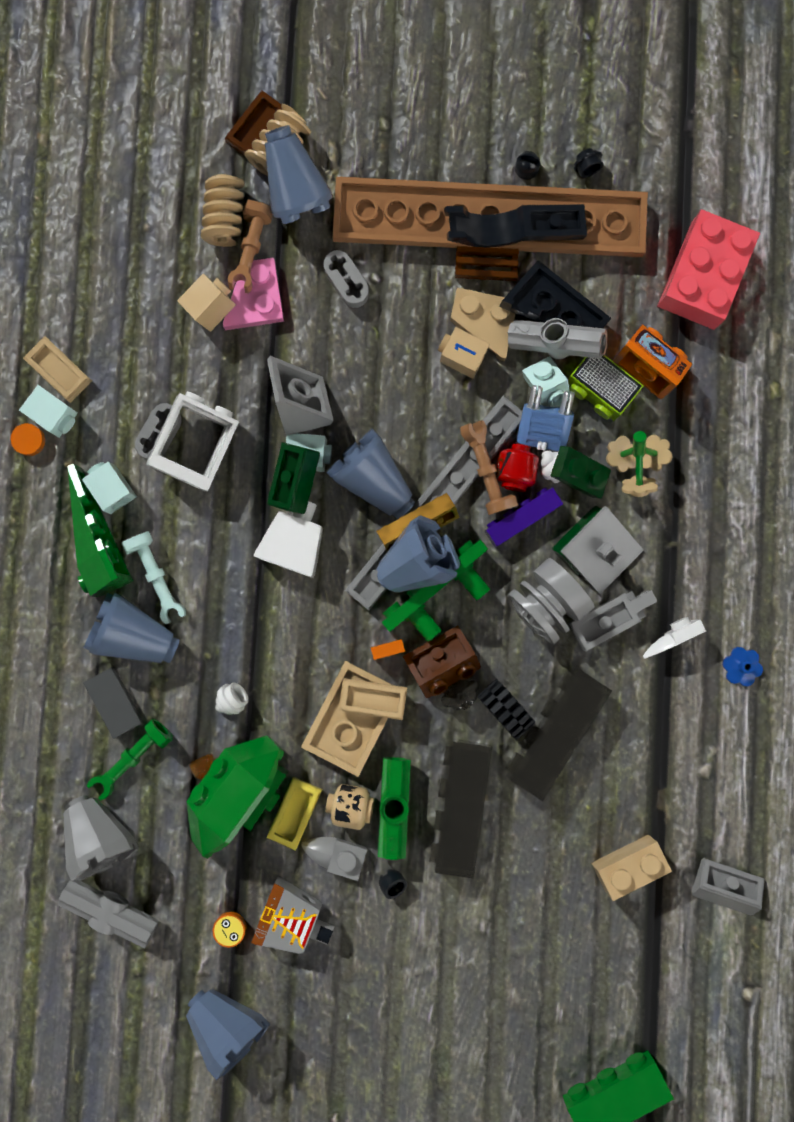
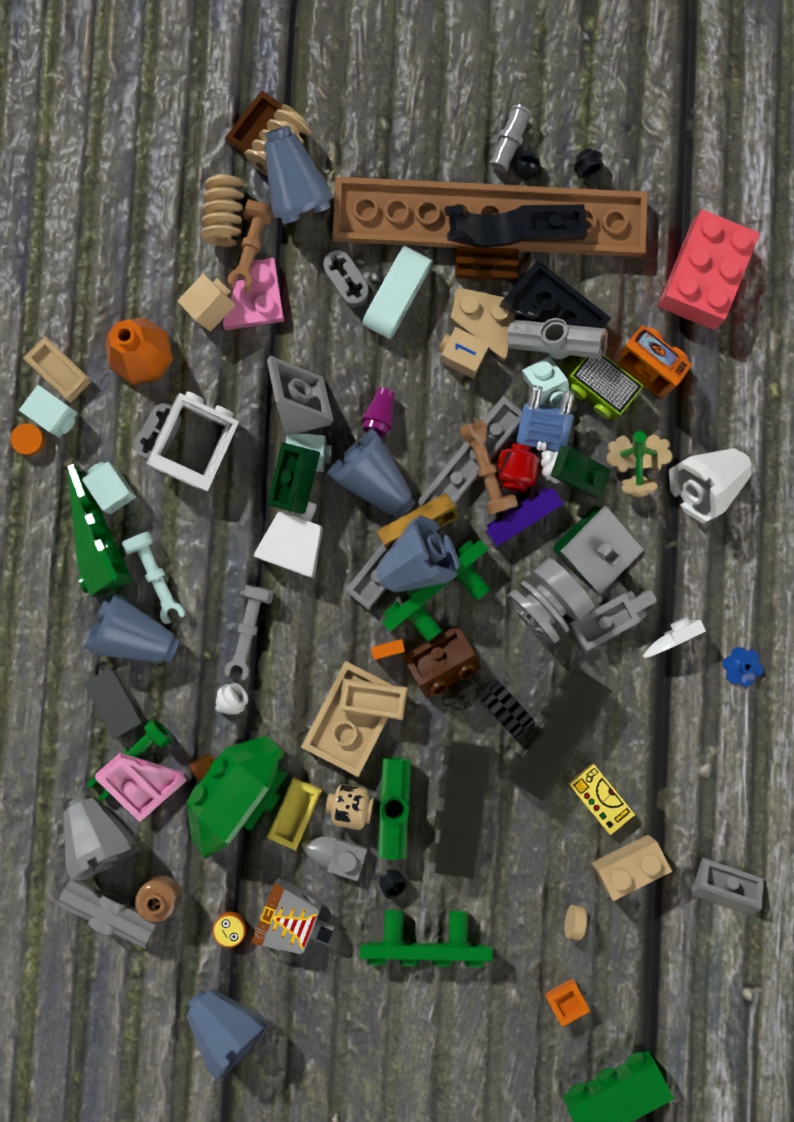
none -> bright pink wing [95,753,187,822]
none -> orange cone [105,317,174,385]
none -> medium nougat head [135,876,182,923]
none -> light grey piece [224,584,274,680]
none -> green plate [360,909,492,967]
none -> magenta cone [361,387,395,437]
none -> light aqua beam [362,246,433,340]
none -> light grey pin [490,105,531,173]
none -> orange plate [545,978,591,1027]
none -> tan tile [564,905,587,940]
none -> light yellow tile [568,763,635,835]
none -> white cone [669,448,751,523]

